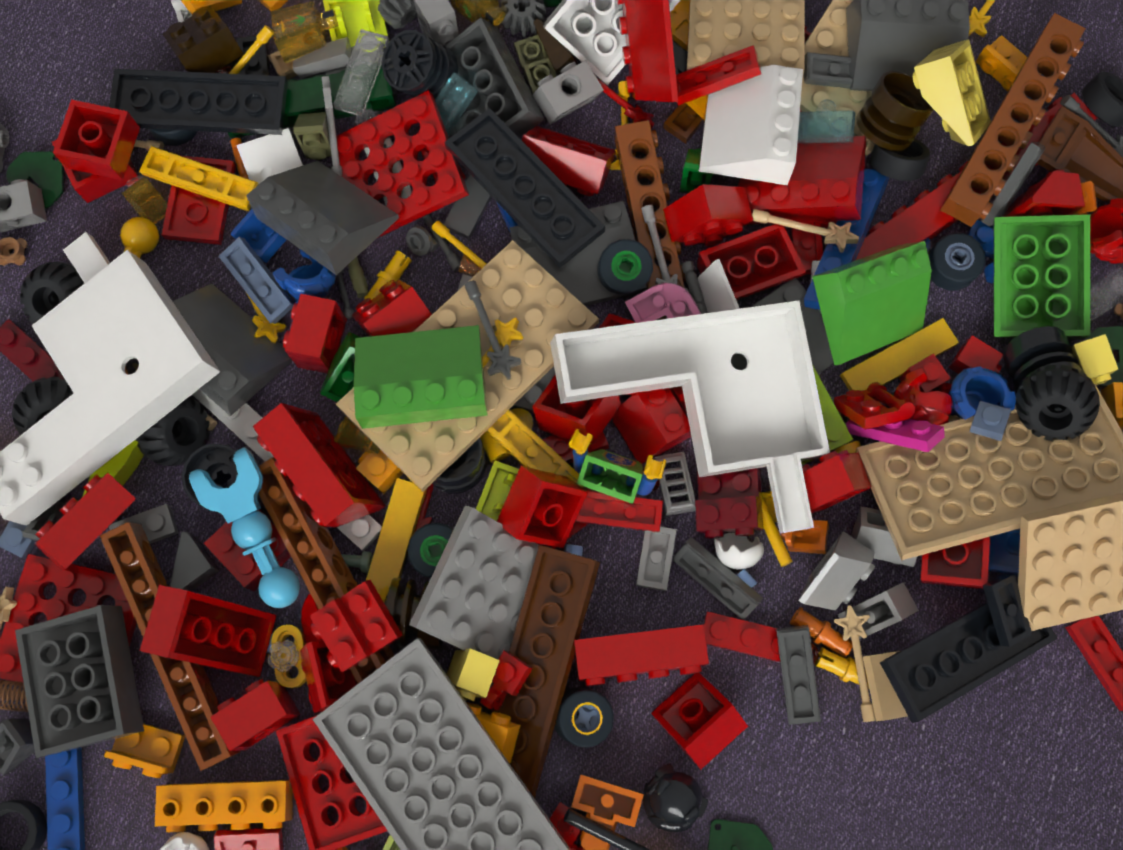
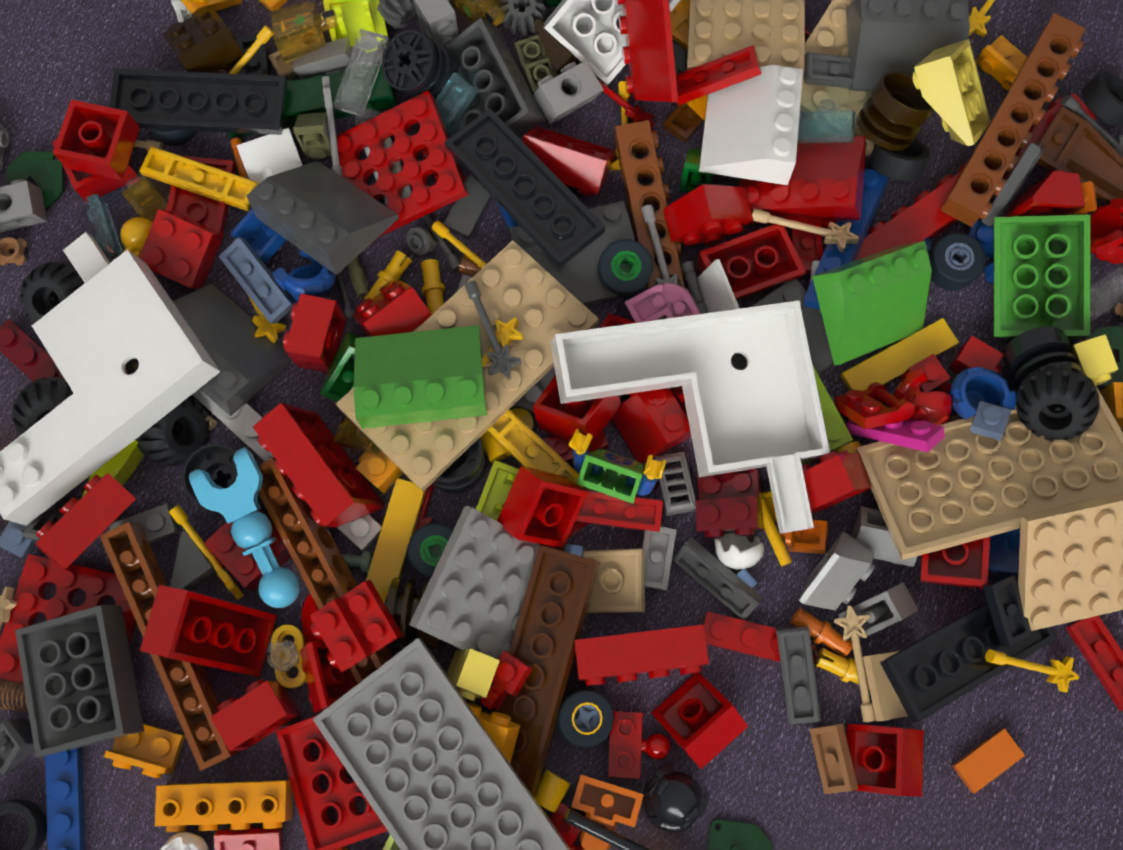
none -> clear light blue plate [86,194,123,259]
none -> red brick [139,209,224,288]
none -> yellow piece [169,505,244,600]
none -> yellow pin [421,259,446,314]
none -> yellow gear [535,769,571,813]
none -> tan plate [583,549,645,614]
none -> red plate [608,711,671,779]
none -> medium nougat plate [809,723,858,794]
none -> red slope [846,724,924,797]
none -> orange tile [951,728,1025,793]
none -> yellow piece [985,649,1079,693]

